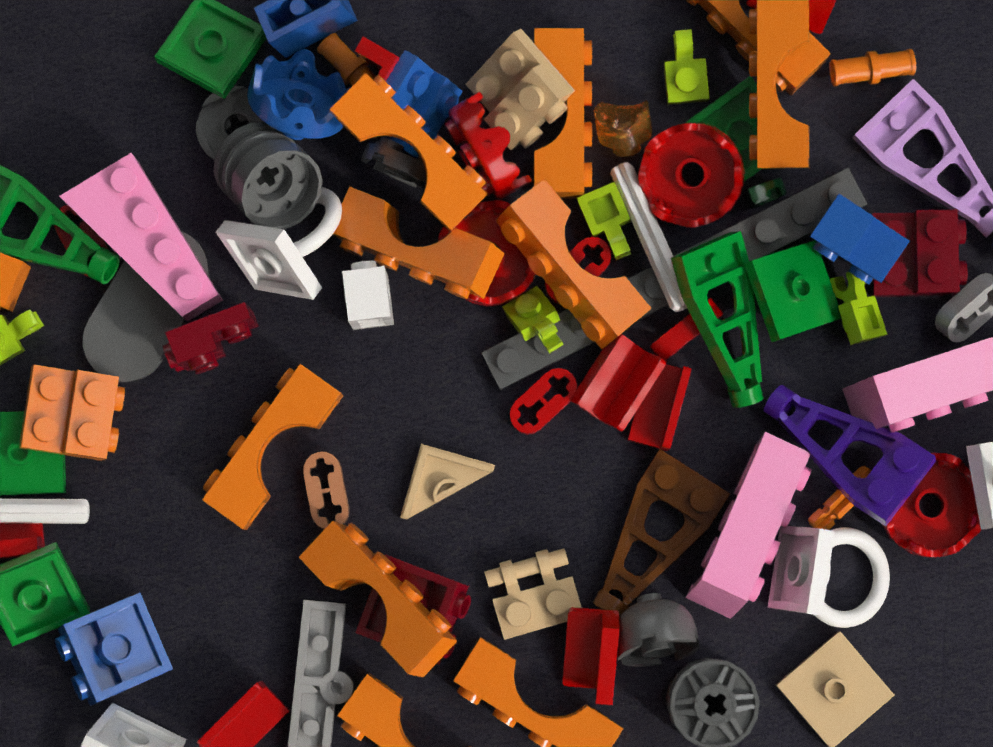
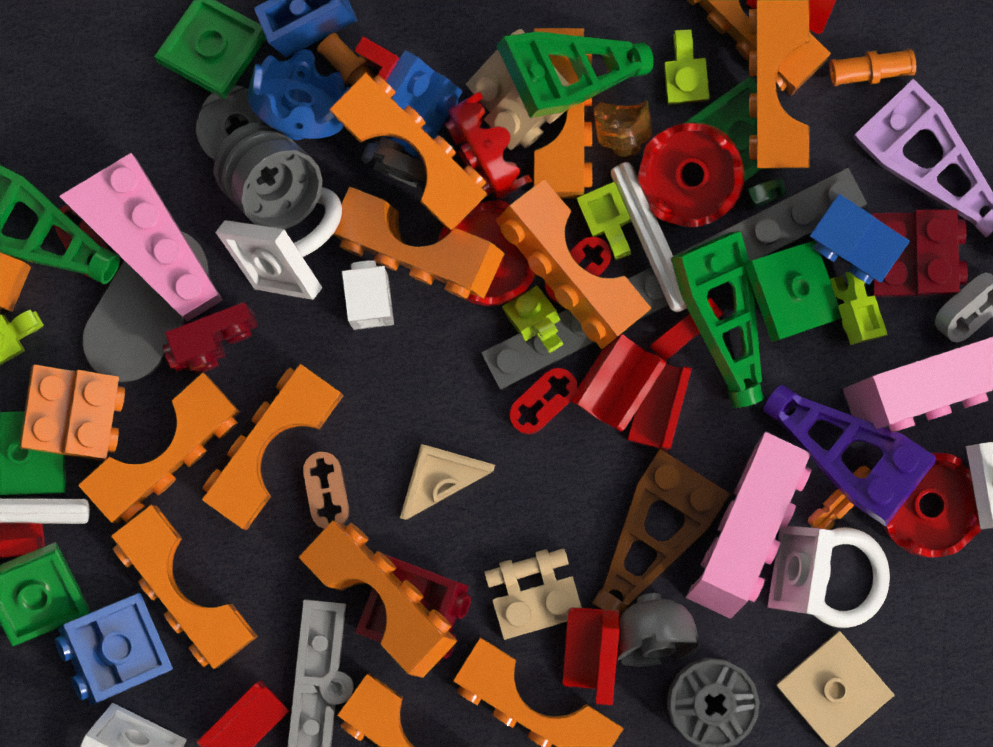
none -> orange arch [78,373,241,524]
none -> orange arch [112,505,258,669]
none -> green plate [496,31,654,118]

